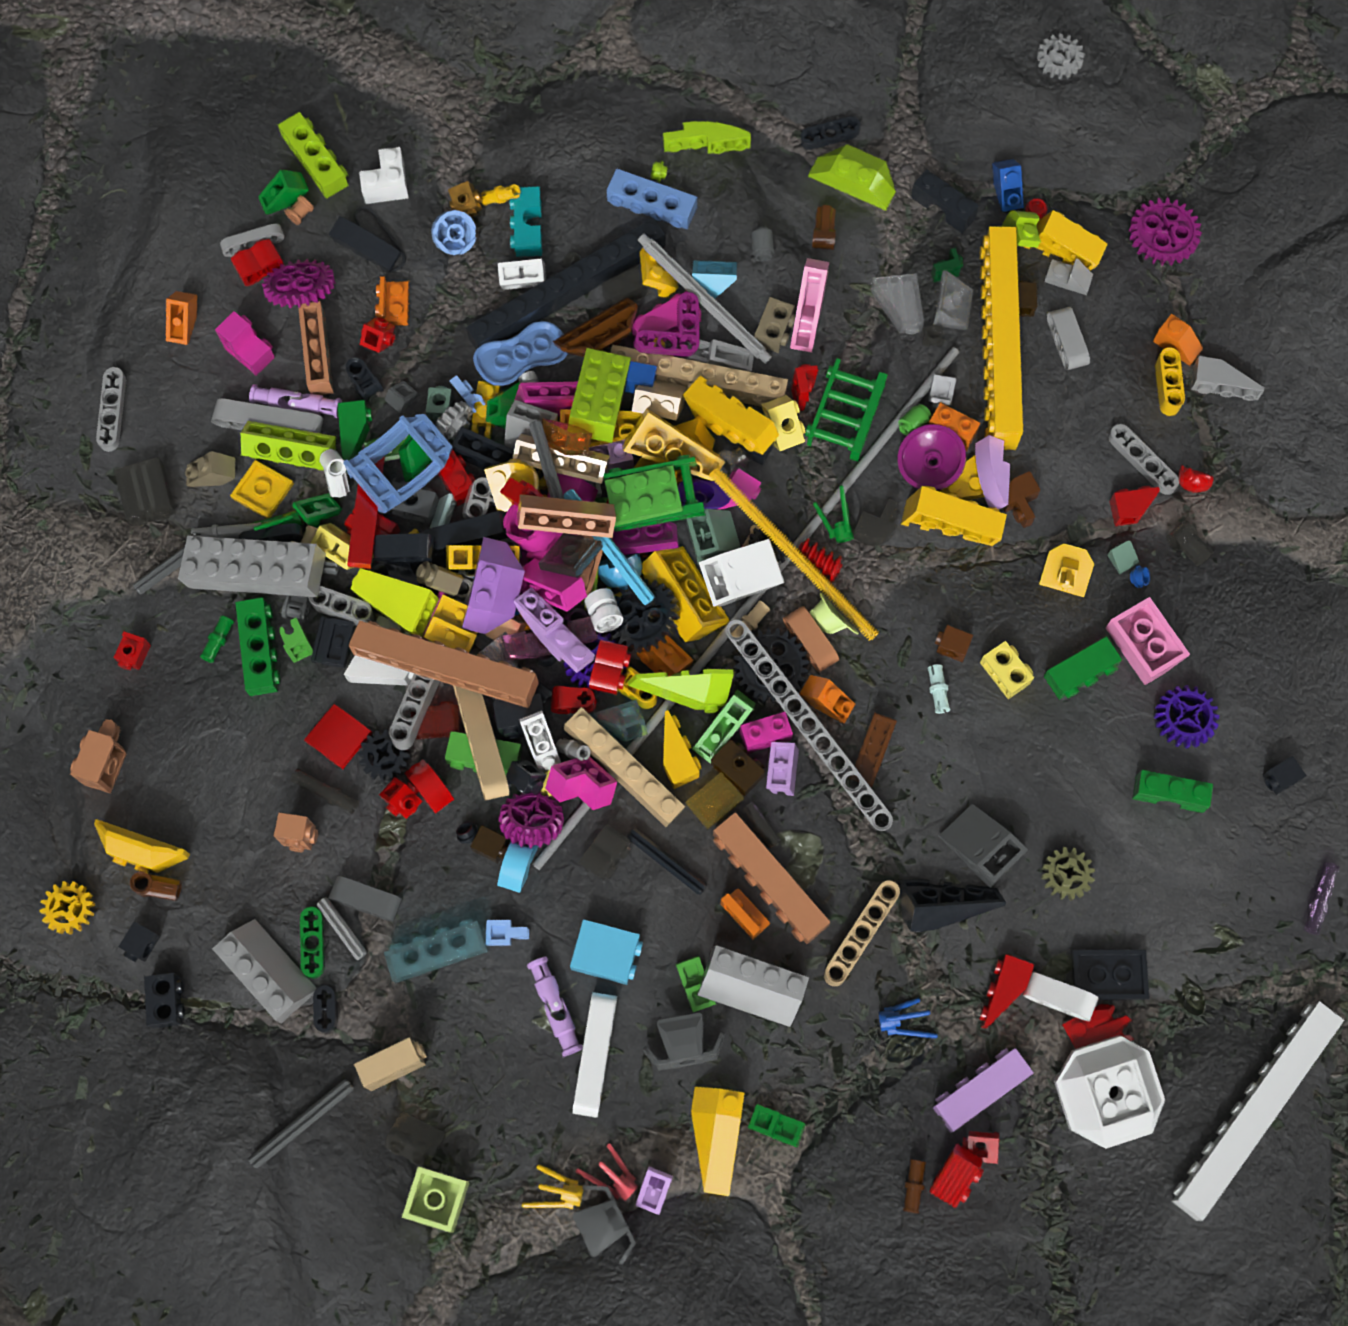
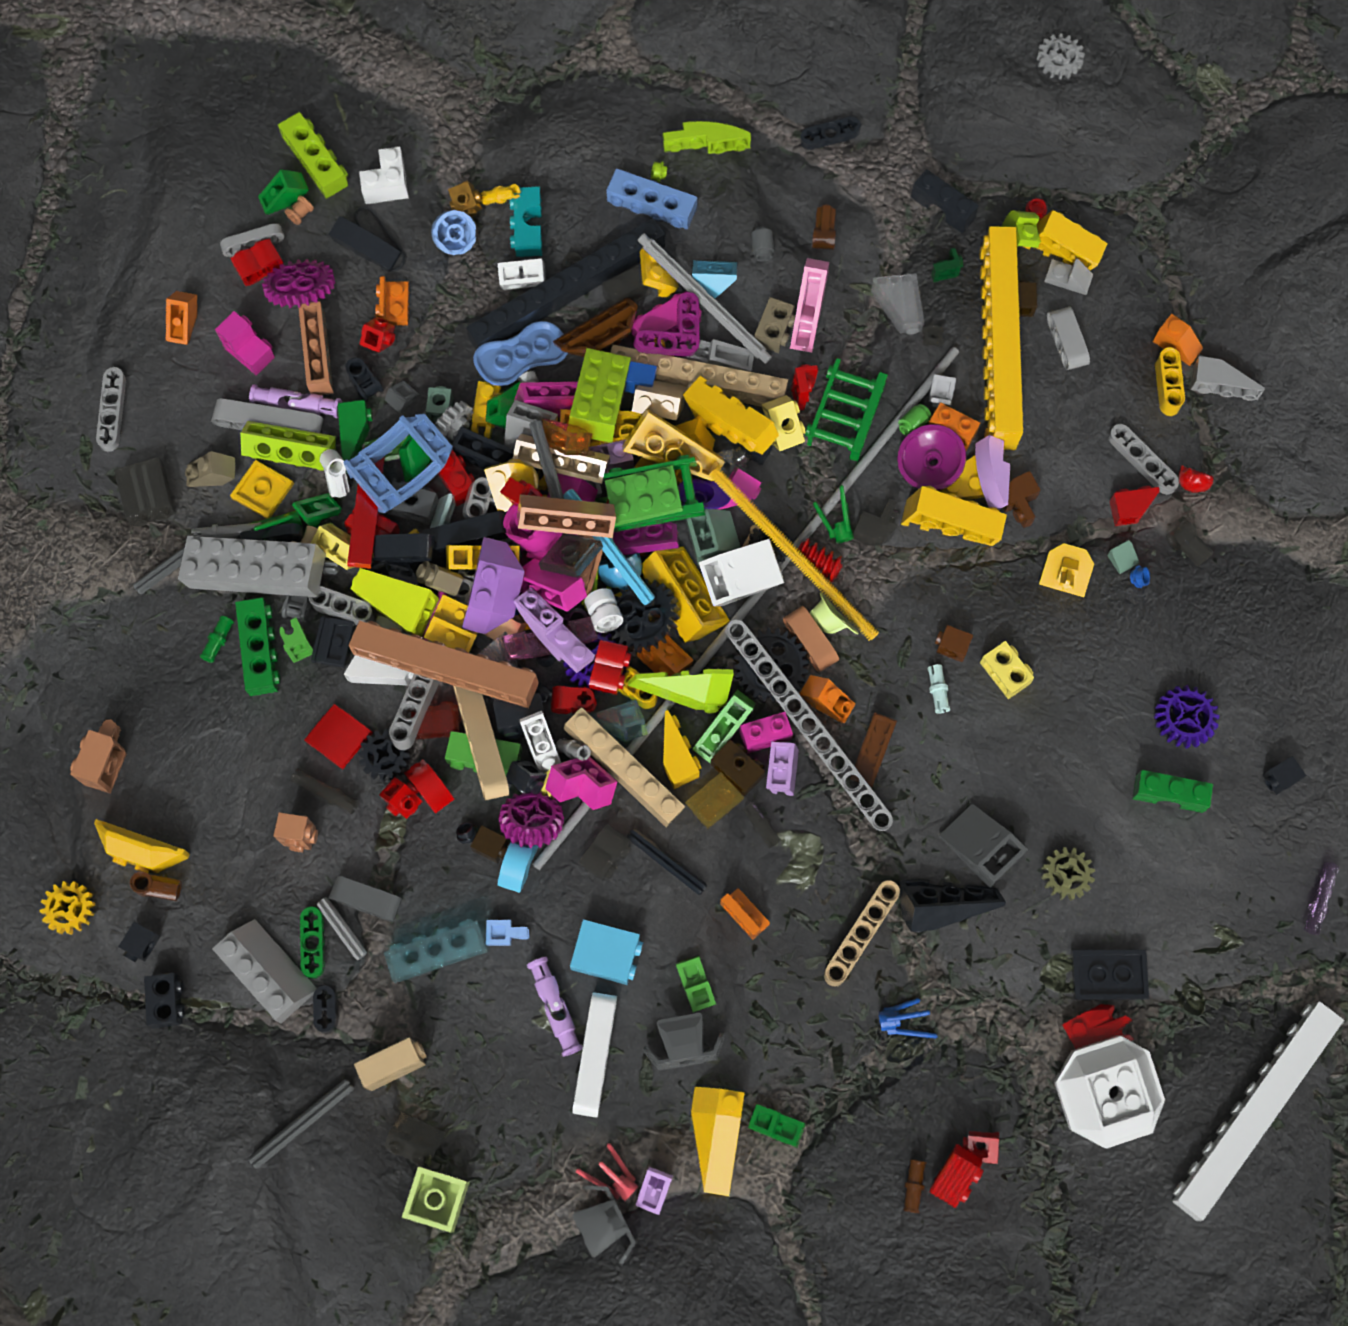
red brick [113,631,151,671] -> none
light blue plate [450,375,486,413] -> none
yellow plant [522,1164,583,1209] -> none
light grey slope [697,946,809,1027] -> none
nougat brick [713,812,830,944] -> none
tan pin [732,601,770,637] -> none
lime wedge [808,144,896,211] -> none
clear slope [933,270,973,330] -> none
lavender brick [933,1048,1033,1133] -> none
red slope [979,954,1034,1029] -> none
blue slope [992,159,1024,212] -> none
white beam [1023,972,1098,1021] -> none
green brick [1044,637,1122,700] -> none
bright pink slope [1105,597,1190,685] -> none
magenta gear [1129,198,1202,266] -> none

